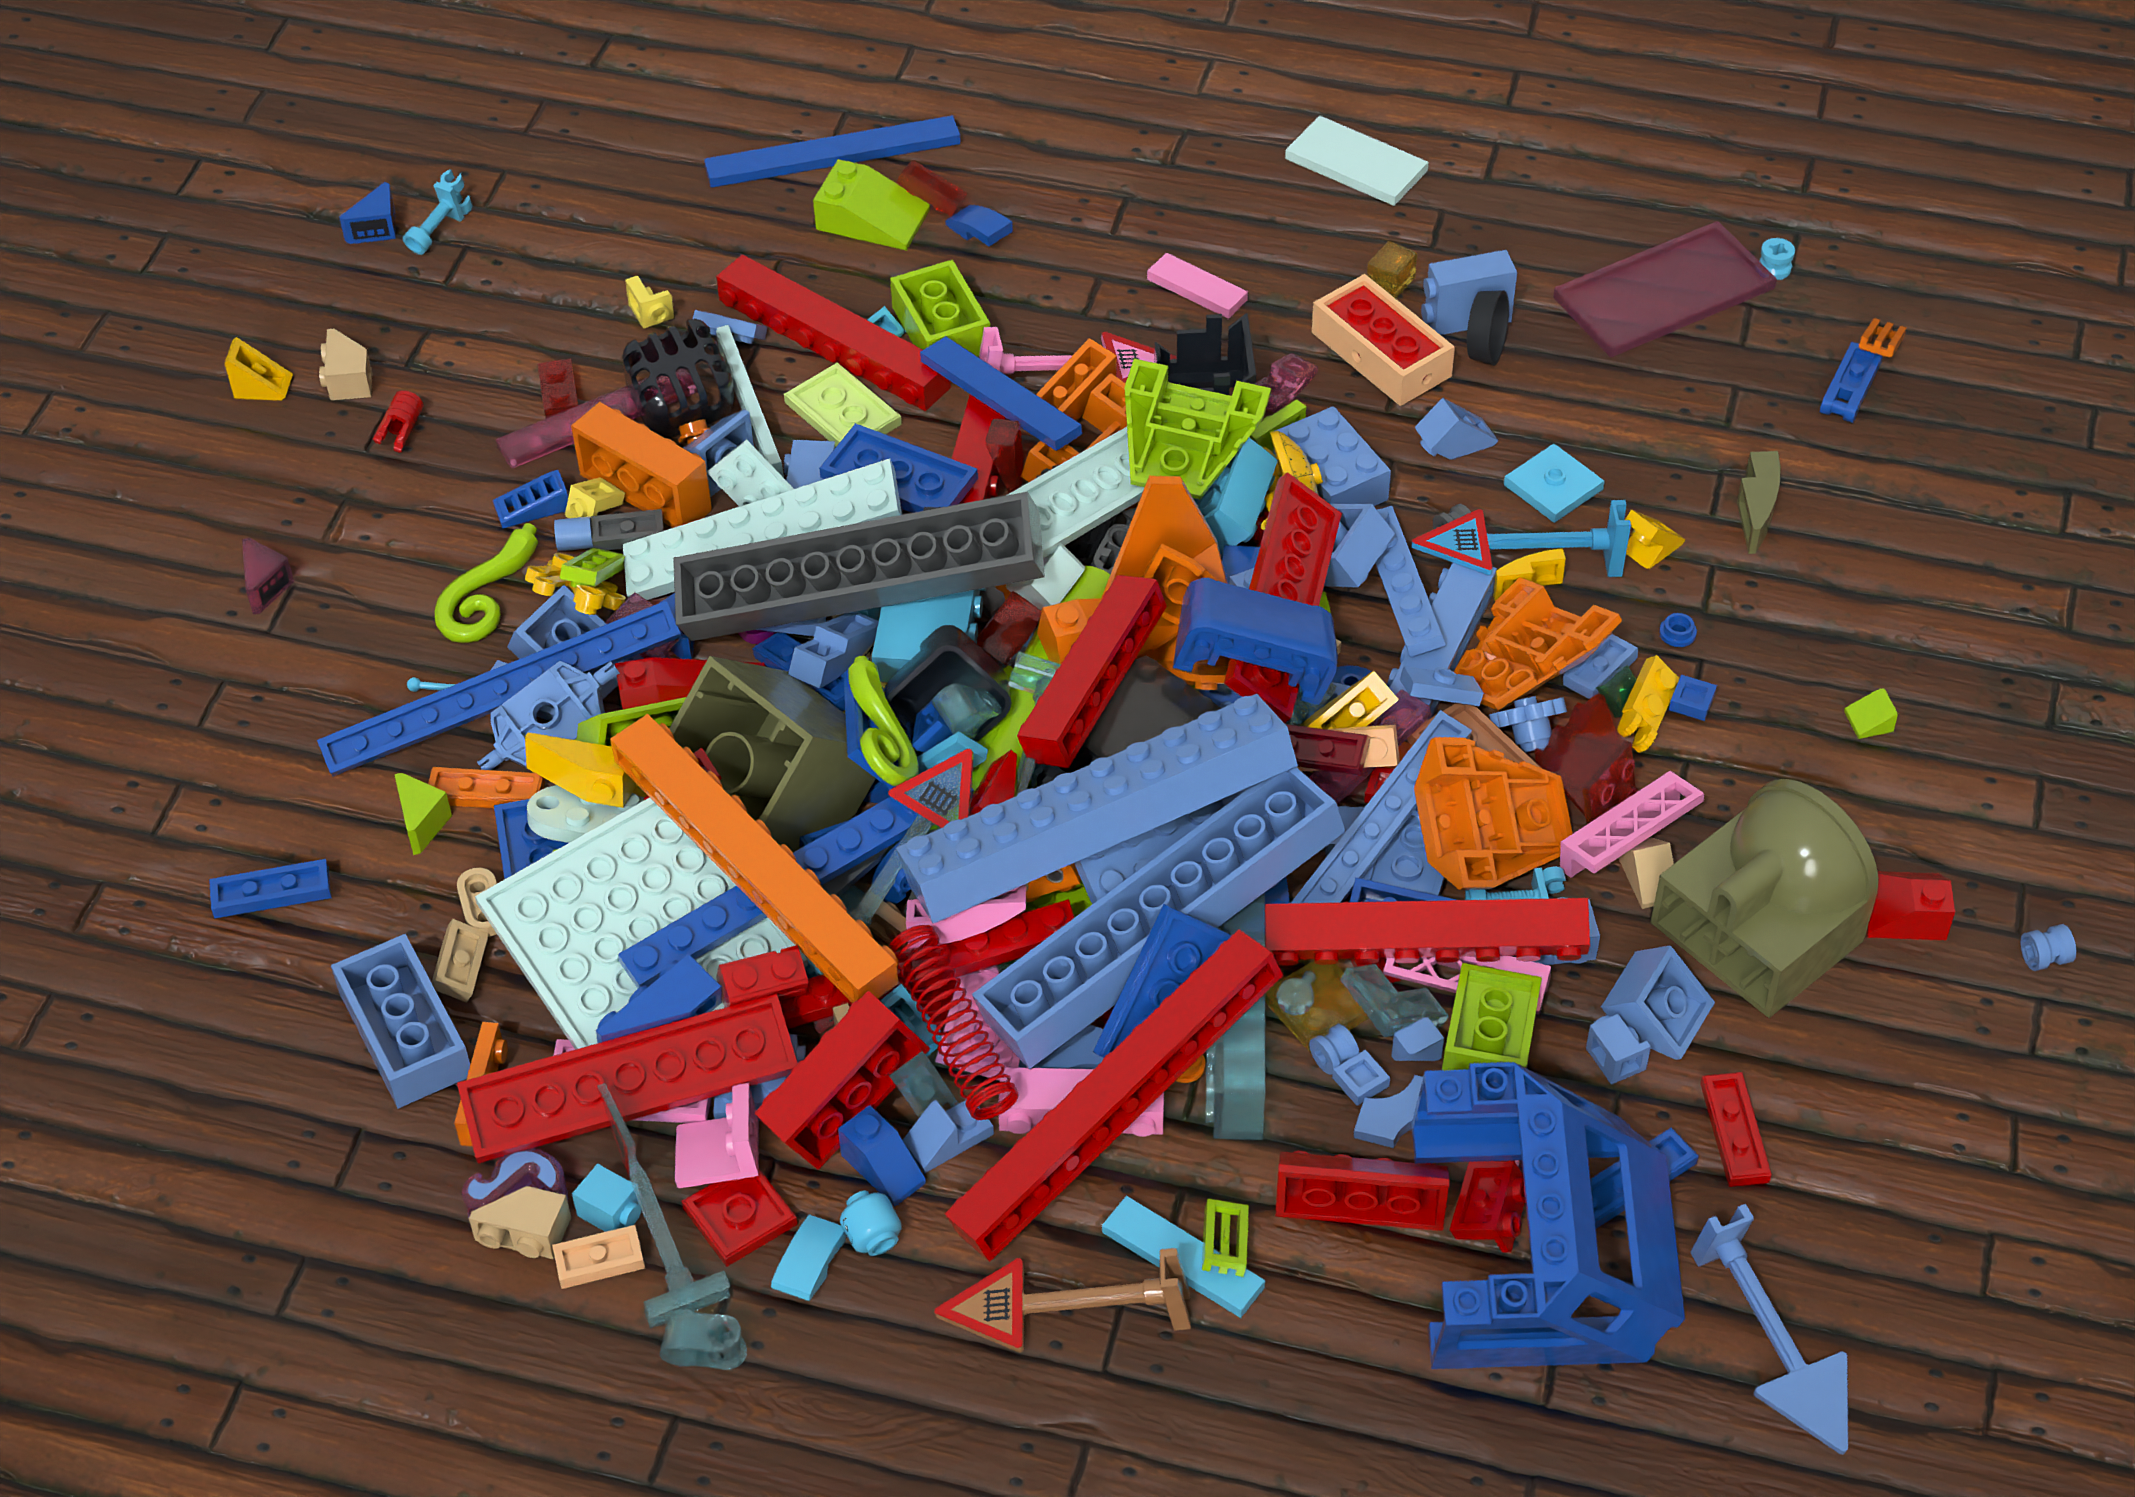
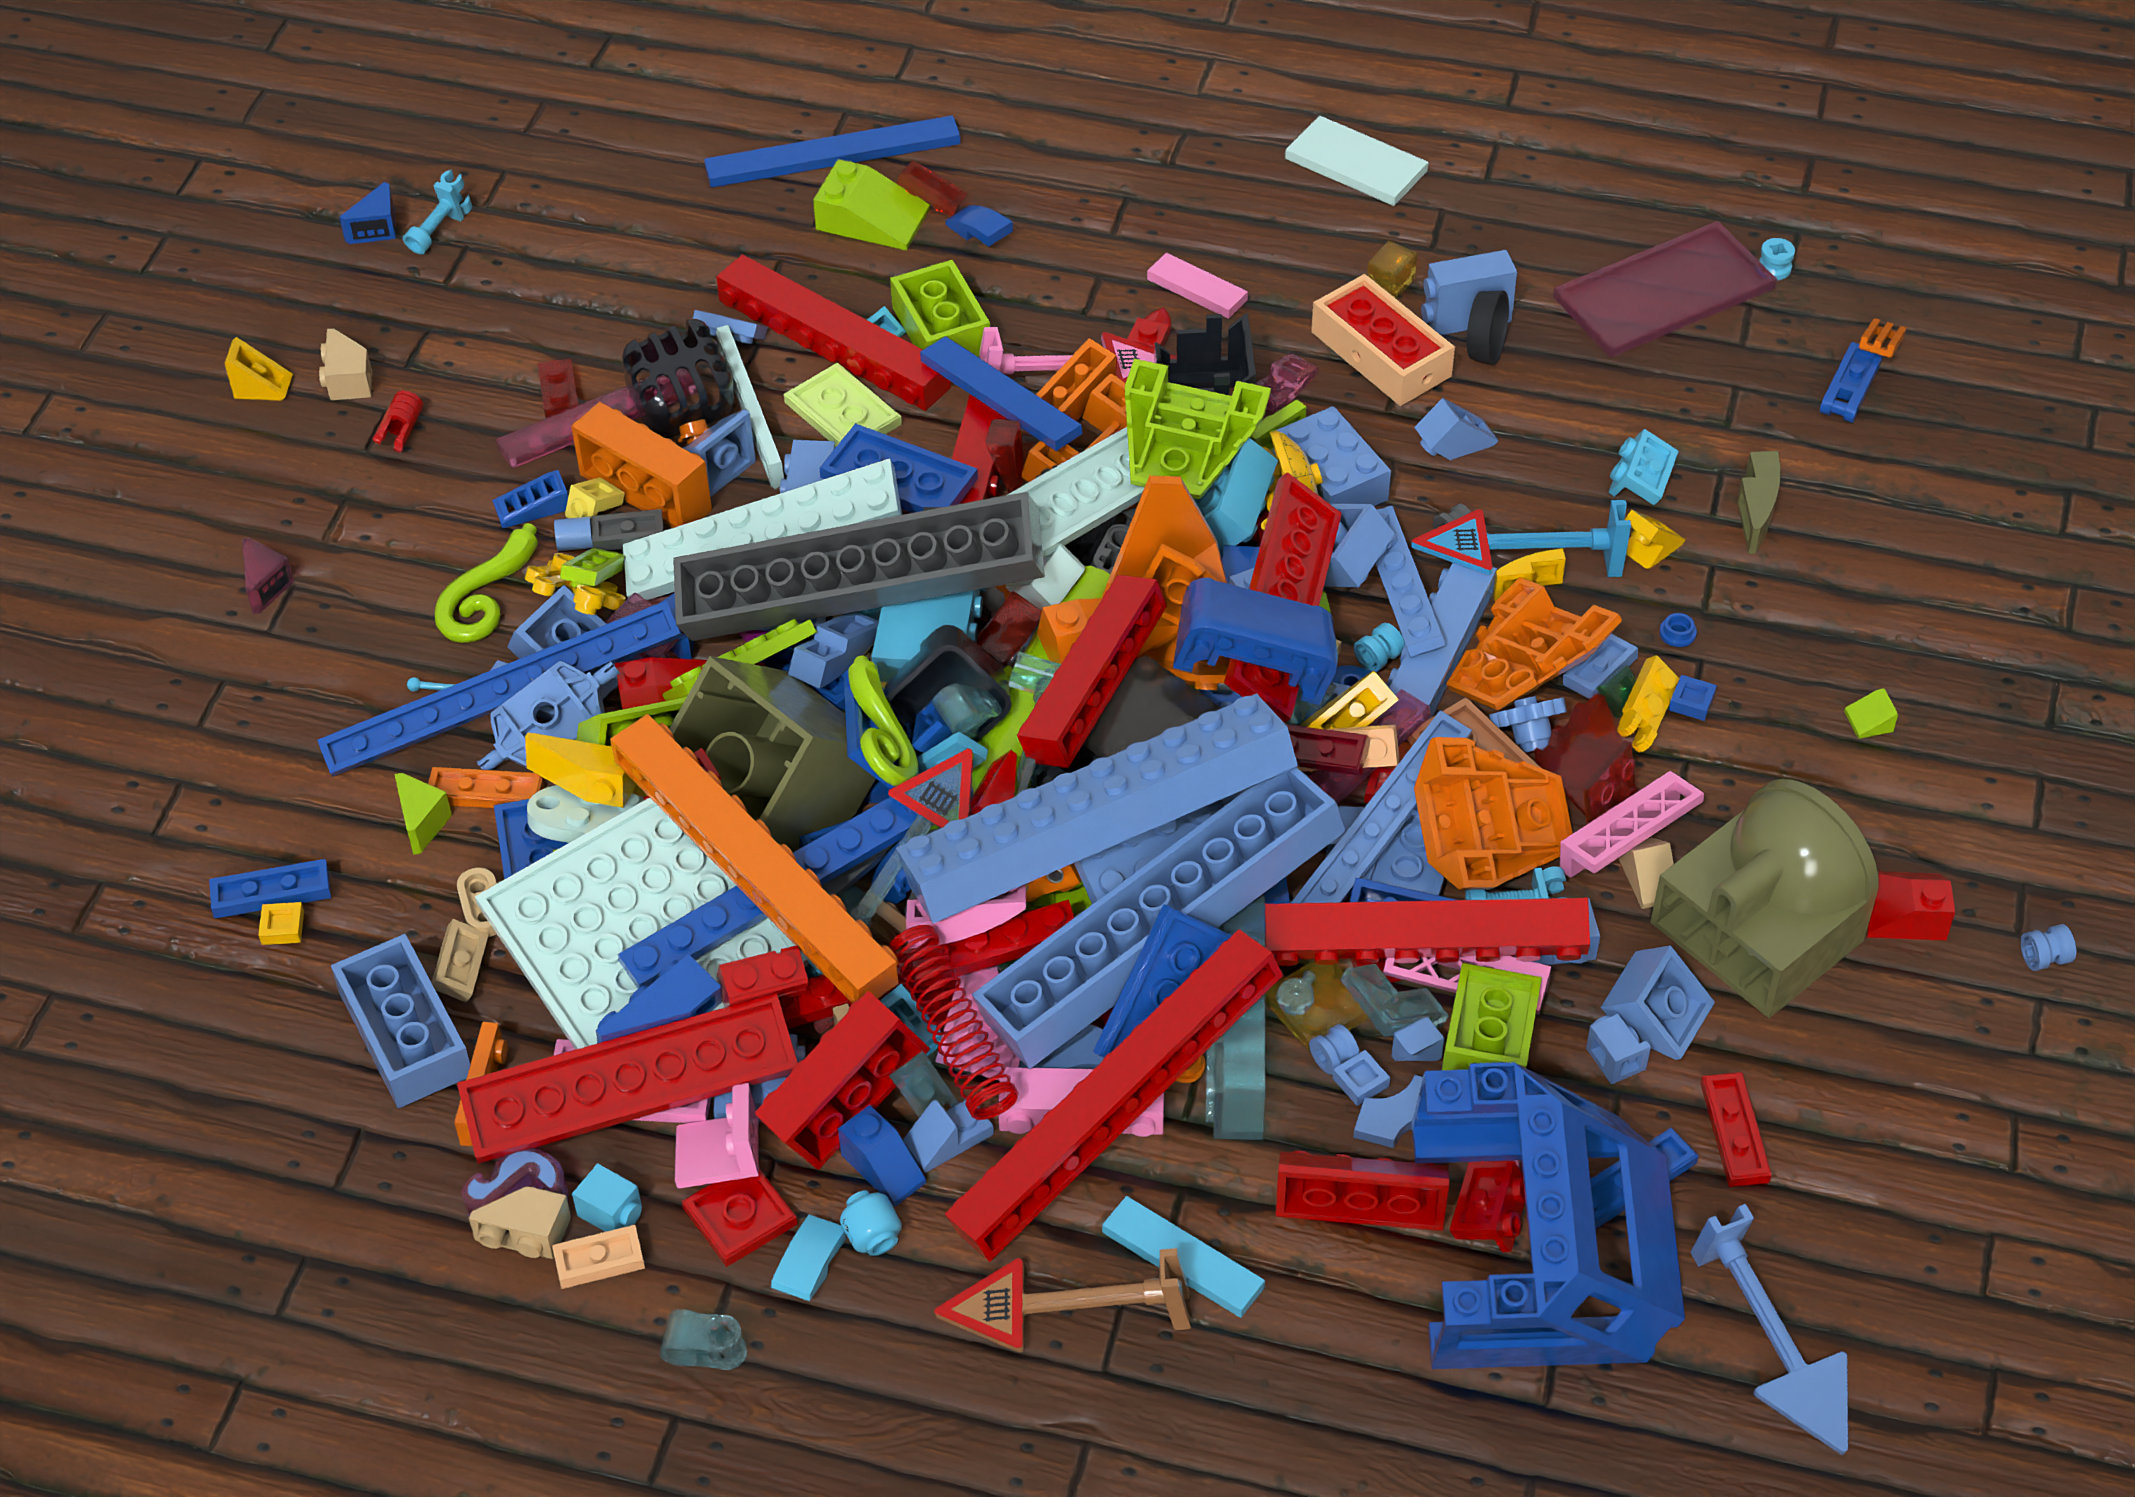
clear light blue piece [597,1083,730,1329] -> none
light yellow bracket [625,276,674,329] -> none
light aqua plate [707,439,794,507] -> none
lime tile [1202,1199,1249,1277] -> none
medium blue plate [1400,666,1484,706] -> none
medium azure plate [1504,444,1605,523] -> none
none -> yellow plate [258,902,304,945]
none -> lime plate [662,619,817,701]
none -> red plate [1127,307,1171,348]
none -> medium azure wheel [1354,622,1405,672]
none -> medium azure bracket [1608,429,1678,505]

